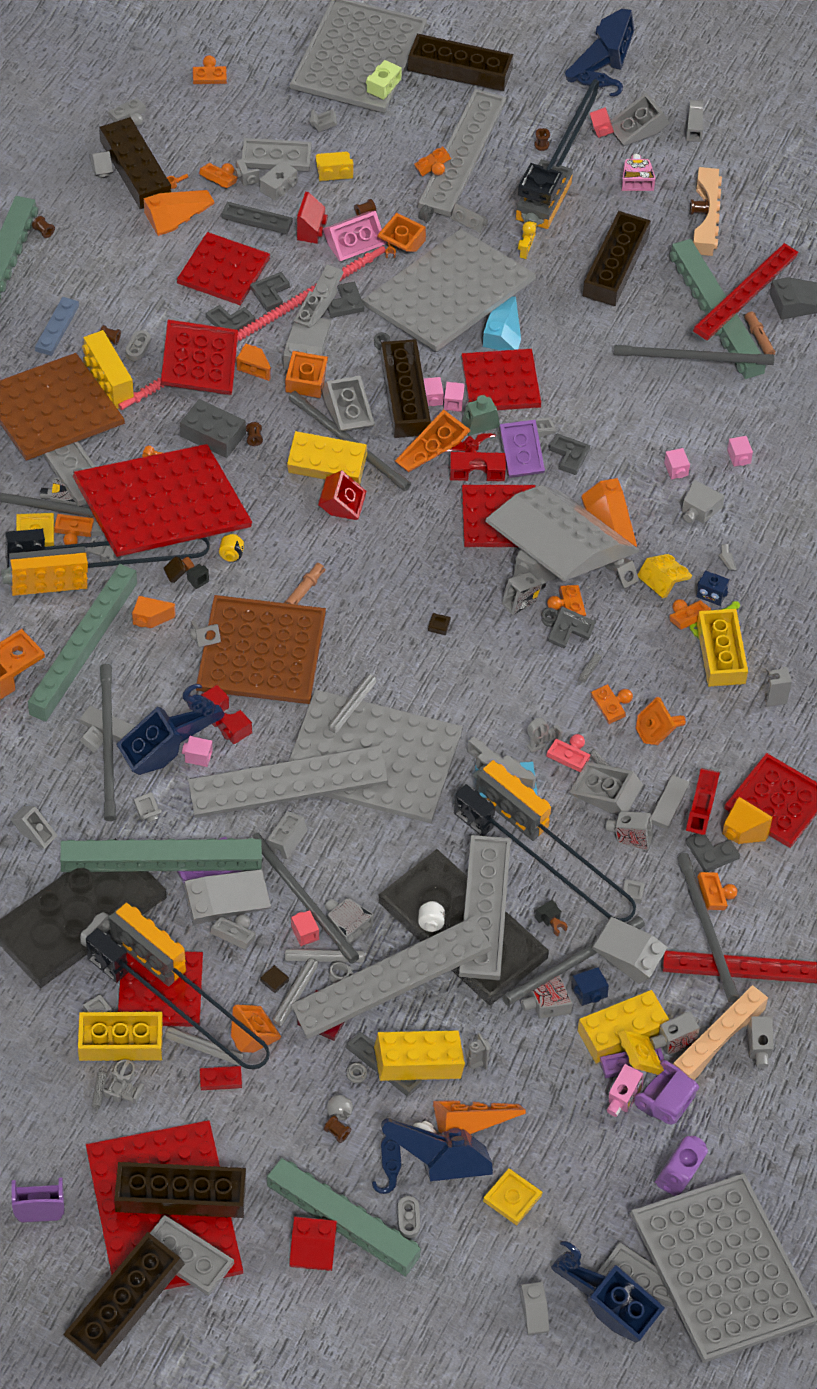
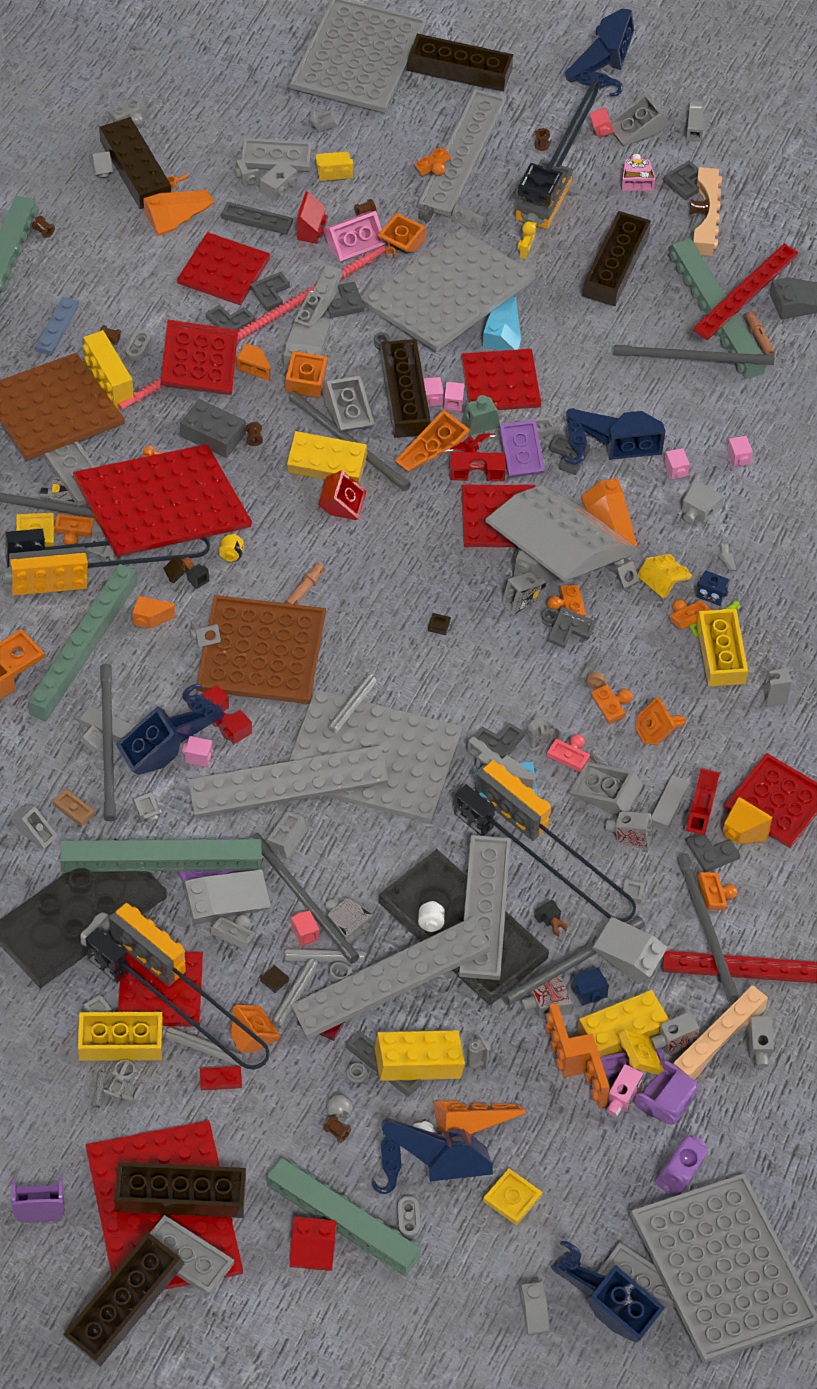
orange plate [193,55,227,84] -> none
orange plate [199,163,237,188] -> none
yellowish green brick [366,60,402,100] -> none
none -> medium nougat plate [53,789,95,827]
none -> dark grey plate [474,723,525,759]
none -> orange bracket [545,1003,610,1109]
none -> dark blue slope [564,408,665,464]
none -> medium nougat tile [586,672,606,689]
none -> dark grey plate [663,161,699,200]

